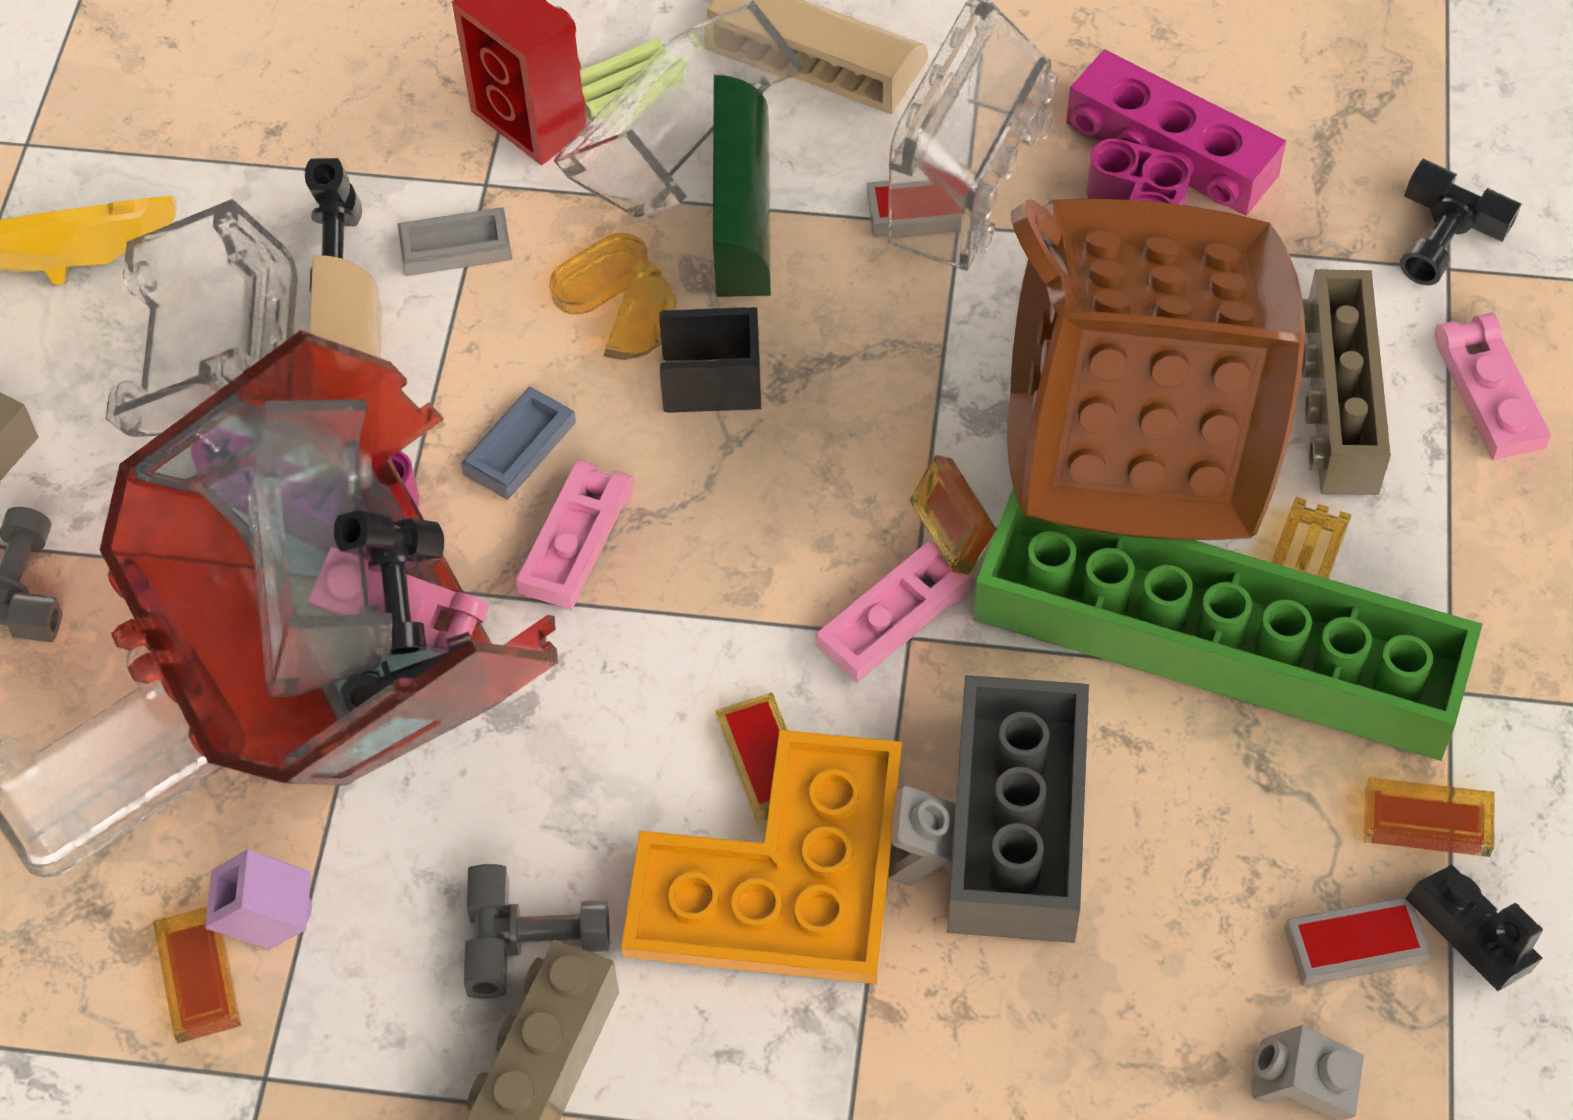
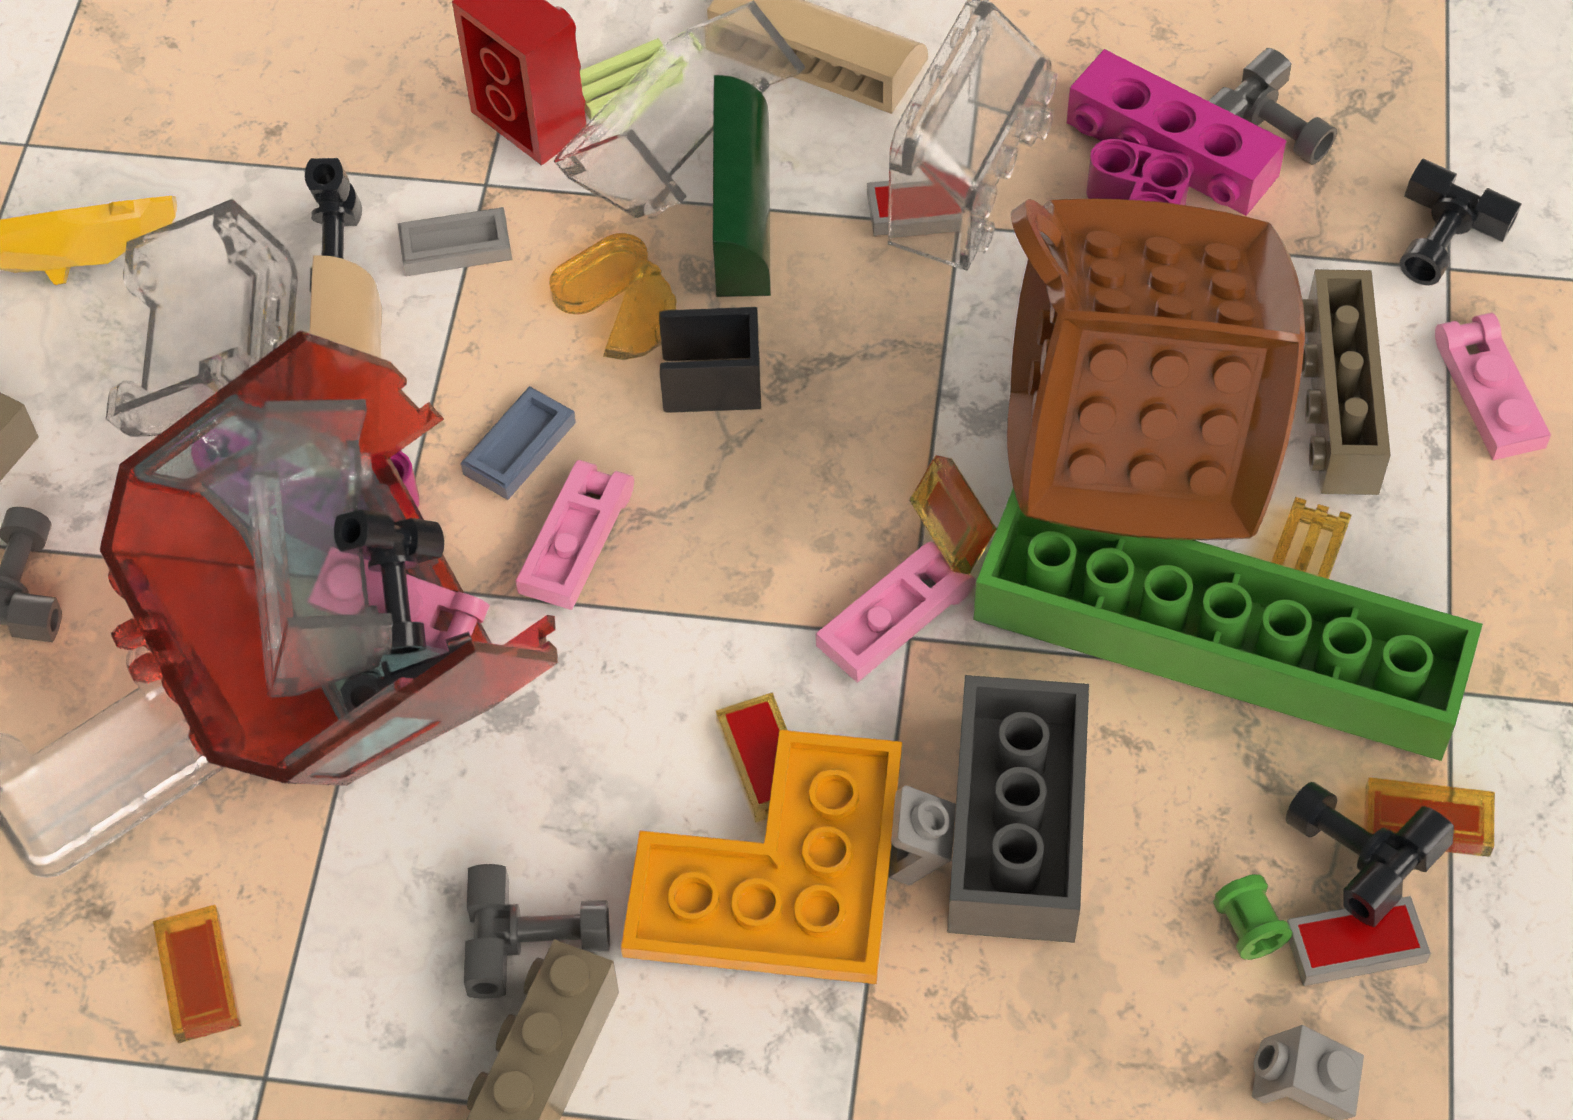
lavender brick [205,849,312,950] -> none
black hinge [1405,865,1543,992] -> none
none -> dark grey bar [1209,48,1337,165]
none -> bright green bush [1213,874,1292,960]
none -> black bar [1286,782,1454,927]

